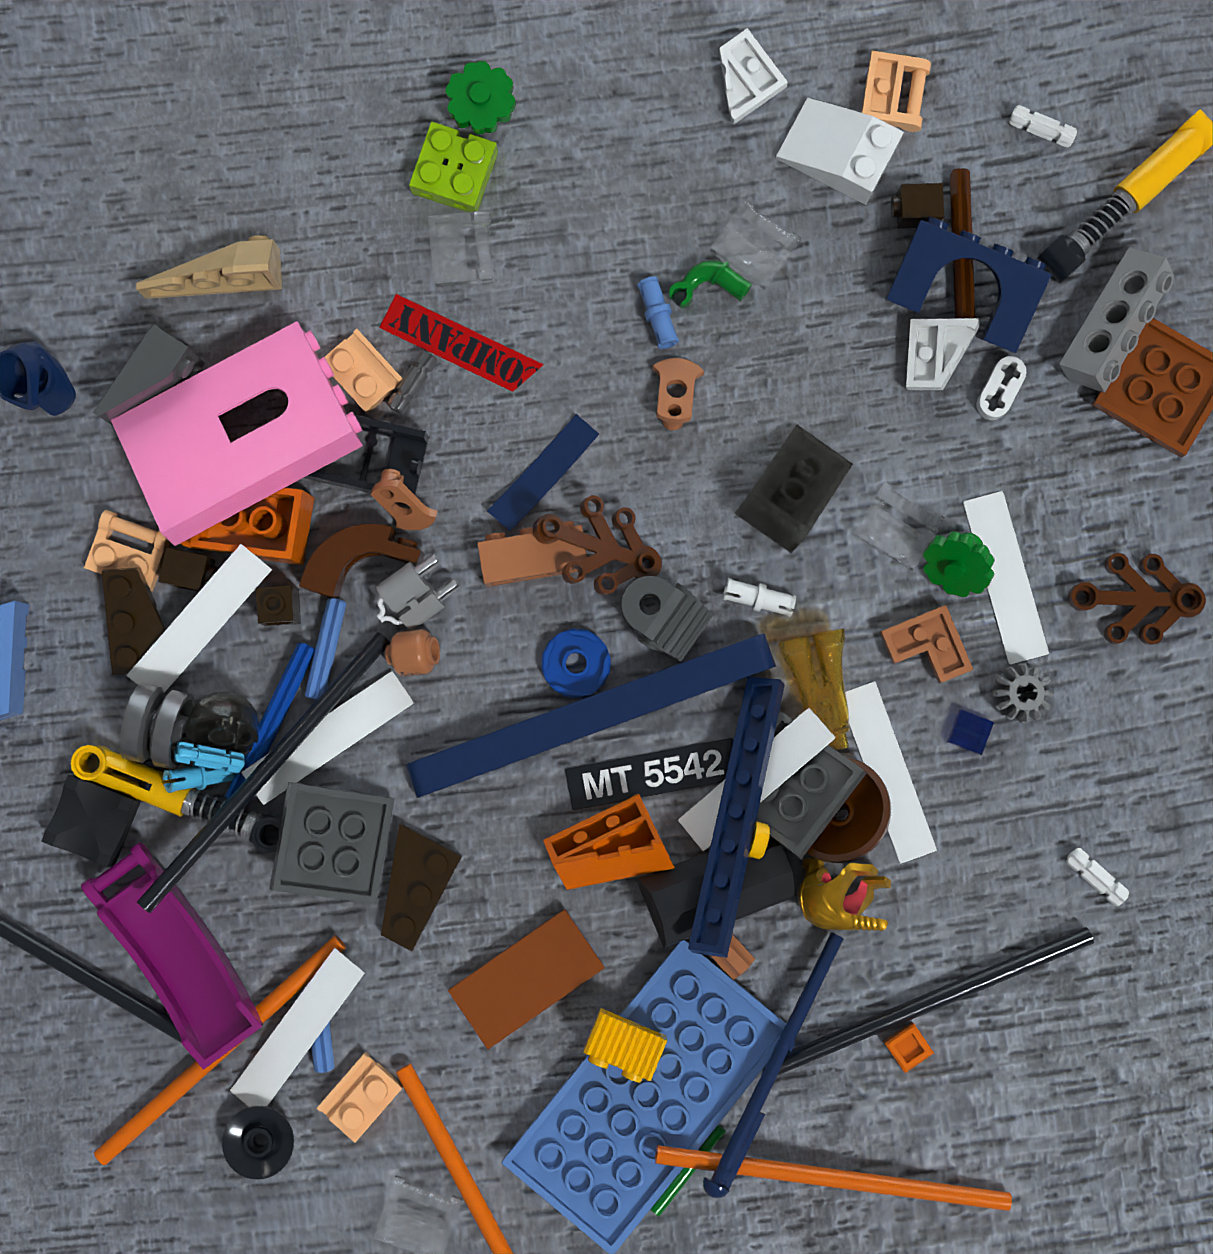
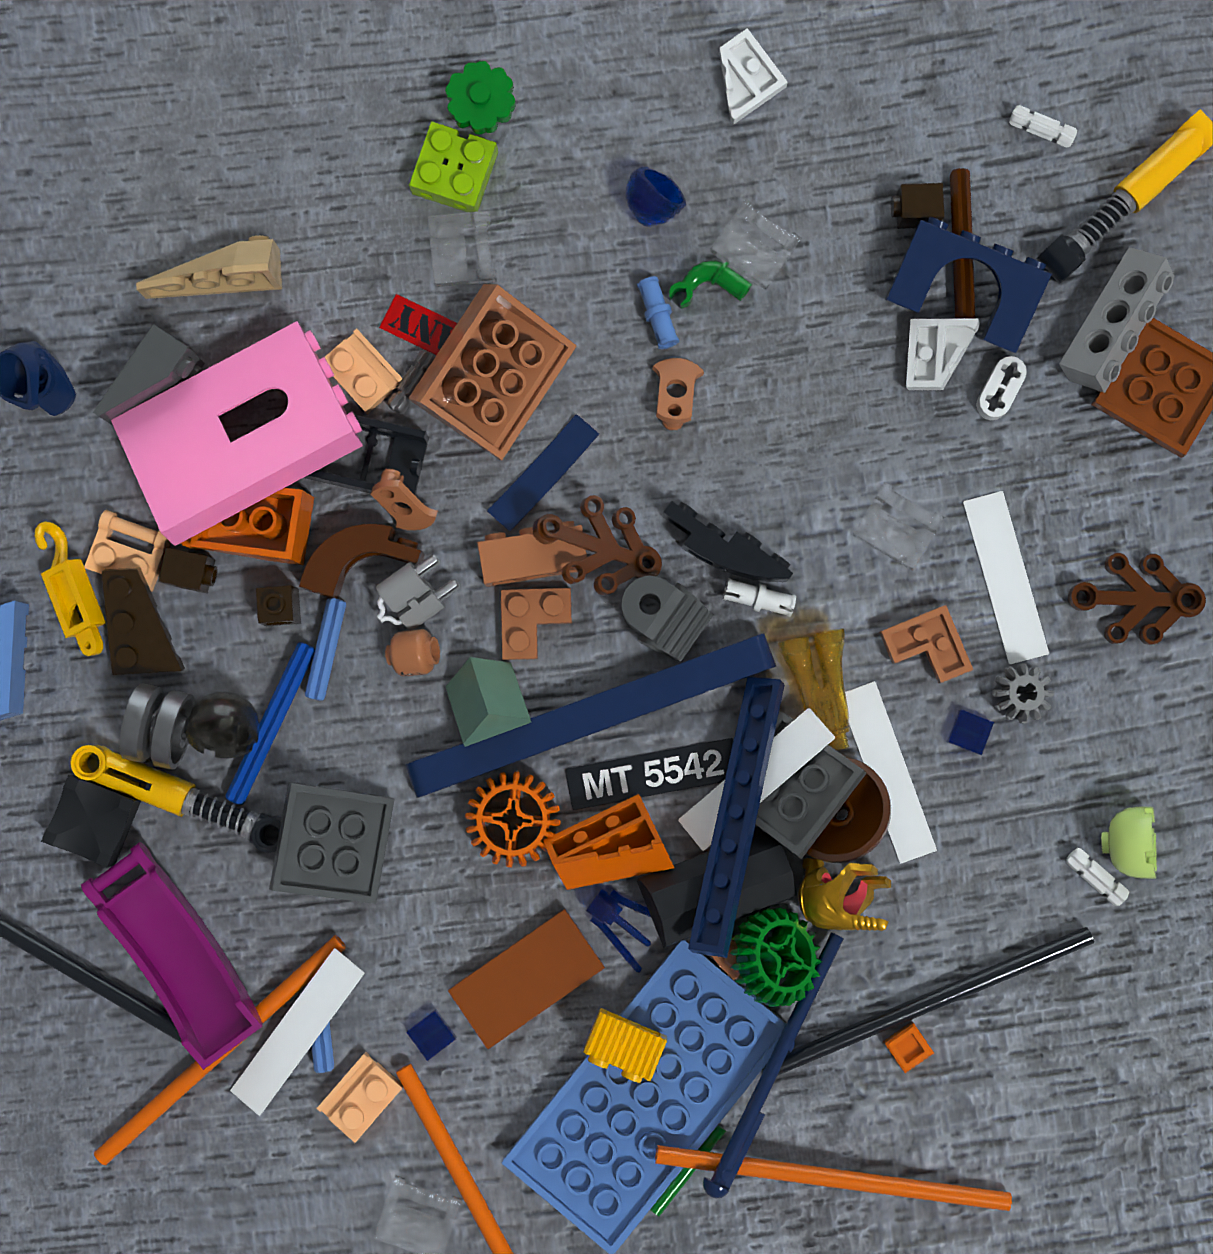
white sticker [126,544,272,693] -> none
black piece [137,632,391,913] -> none
medium azure axle [163,765,235,793] -> none
medium azure axle [174,741,245,773] -> none
black dish [222,1106,294,1180] -> none
white sticker [241,671,414,805] -> none
dark brown wing [381,823,462,951] -> none
blue tile [541,628,611,698] -> none
clear smoke slope [734,424,853,553] -> none
yellow tile [749,821,770,859] -> none
white slope [775,98,904,205] -> none
light nougat plate [861,51,931,132] -> none
green plant [923,531,995,597] -> none
none -> yellow piece [34,521,106,656]
none -> clear blue tile [406,1009,457,1061]
none -> nougat slope [408,284,577,460]
none -> sand green slope [446,657,531,747]
none -> orange gear [465,771,561,867]
none -> nougat plate [501,588,572,660]
none -> clear blue plant [586,889,651,973]
none -> clear blue hat [626,167,686,227]
none -> black slope [662,501,793,582]
none -> green gear [729,908,823,1007]
none -> yellowish green cylinder [1101,807,1157,879]

